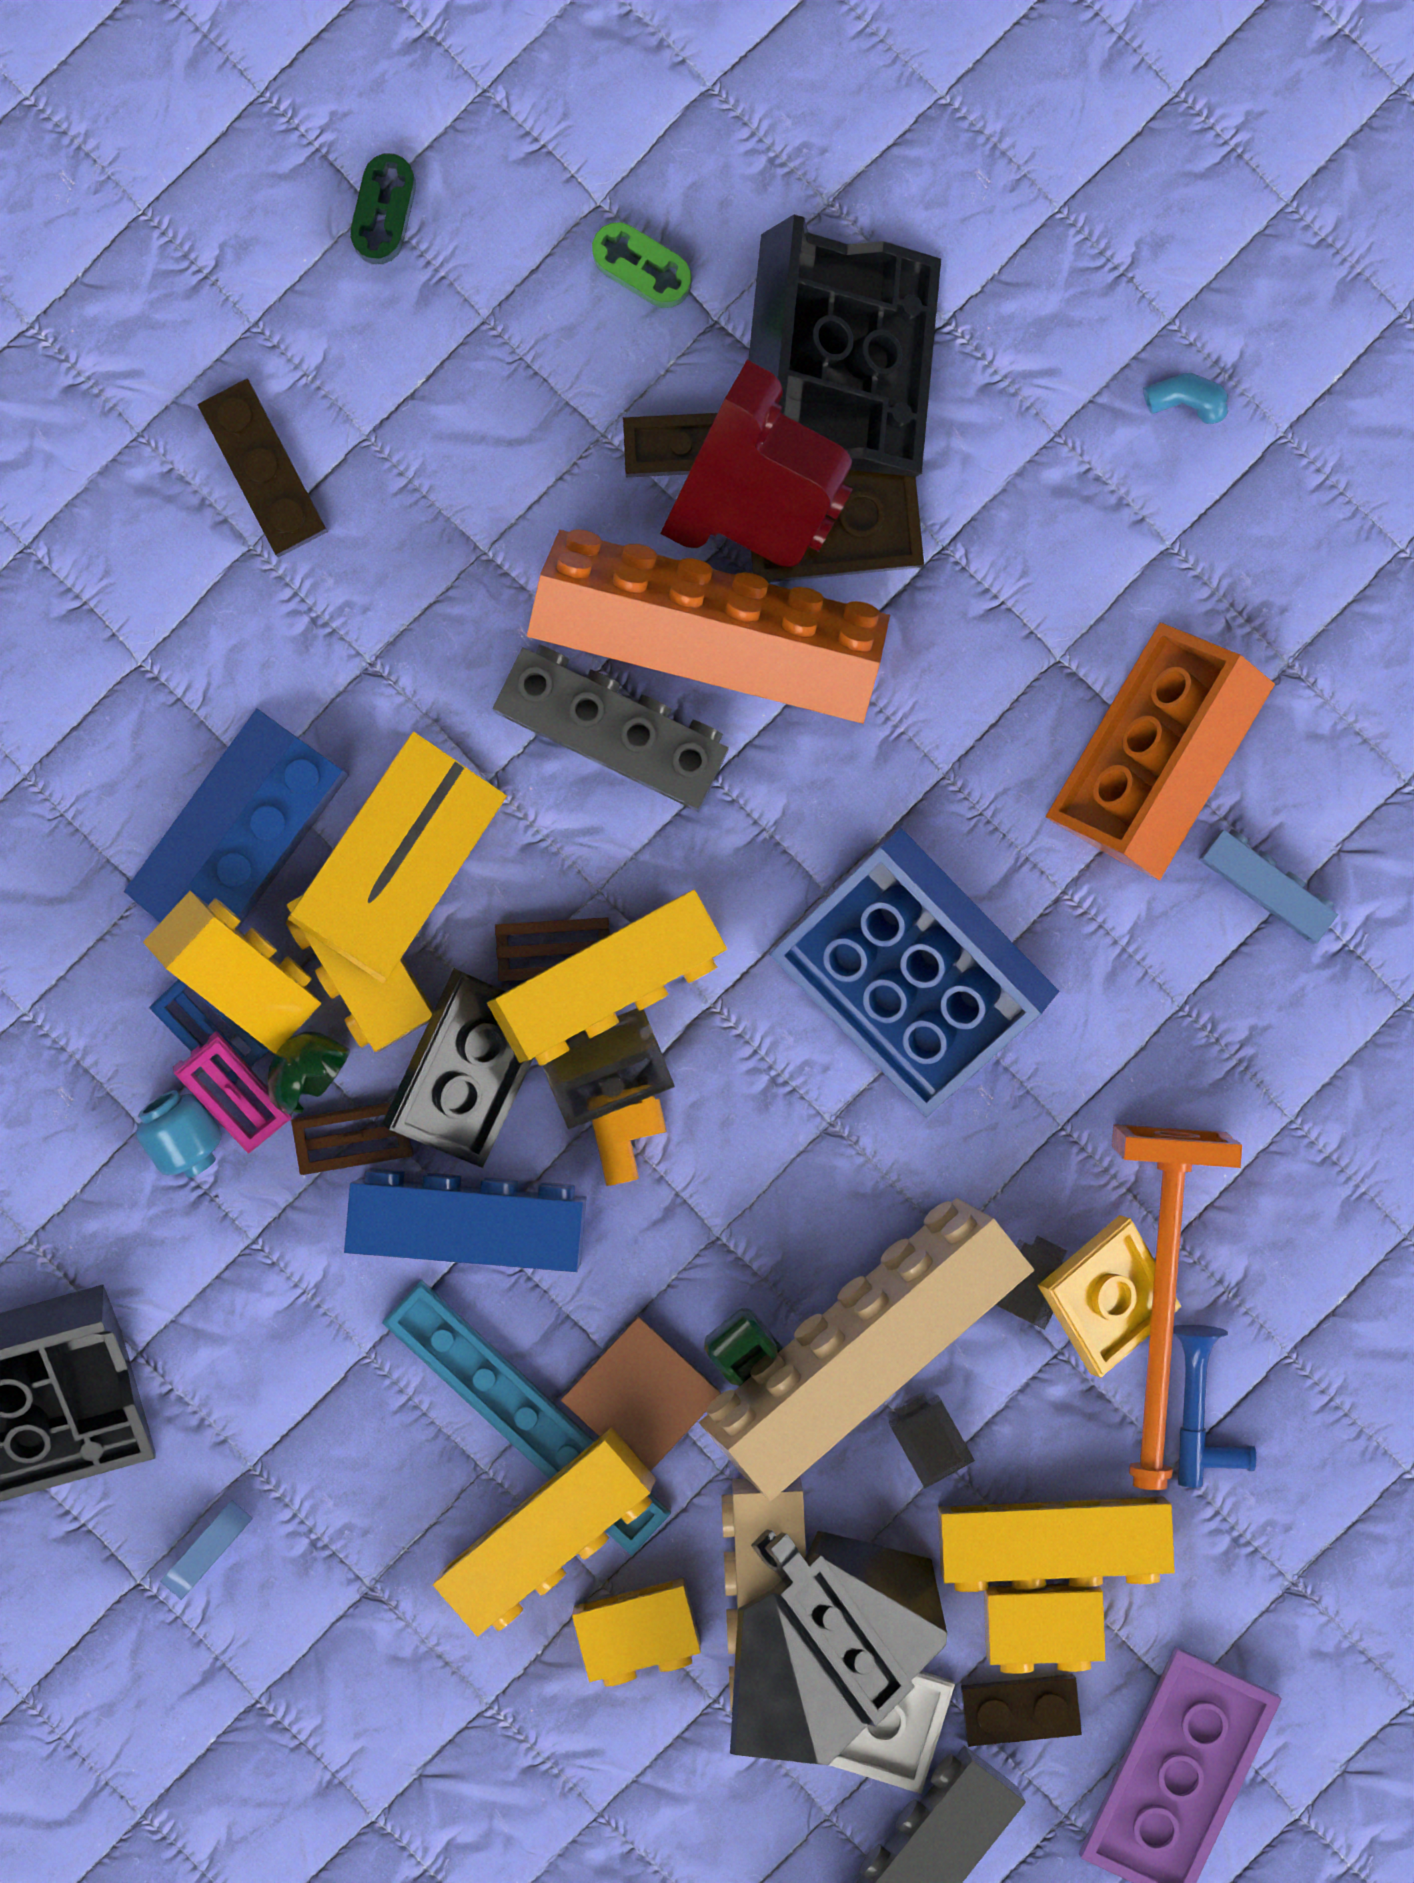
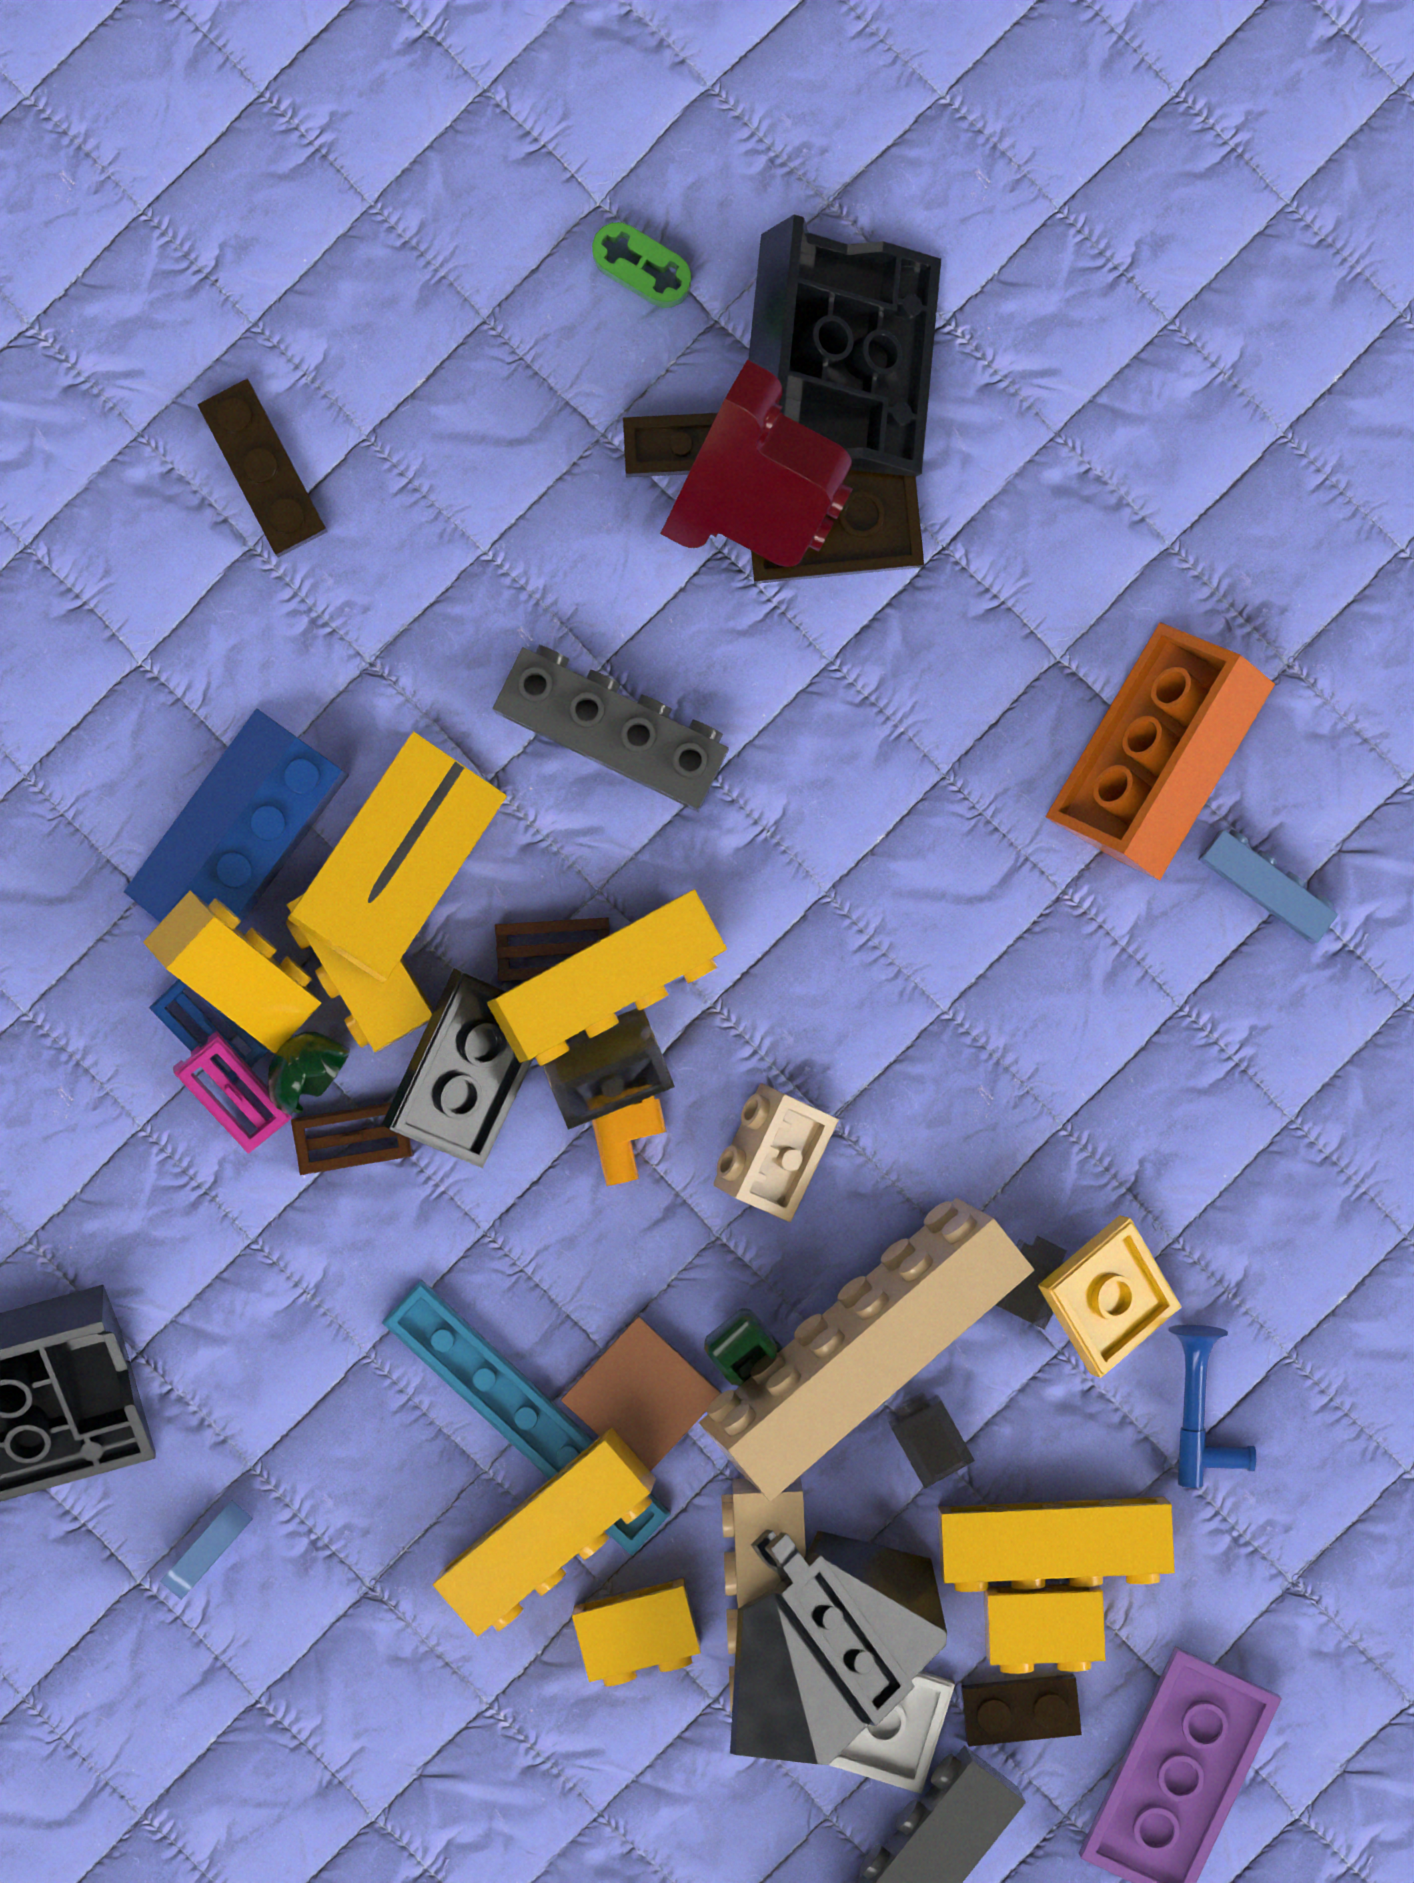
dark azure head [136,1090,222,1178] -> none
blue brick [344,1168,587,1272] -> none
dark green beam [350,153,416,264] -> none
orange brick [527,529,890,724] -> none
blue slope [769,828,1059,1118] -> none
orange tile [1112,1124,1242,1490] -> none
dark azure arm [1143,373,1229,424] -> none
none -> tan bracket [714,1083,839,1223]

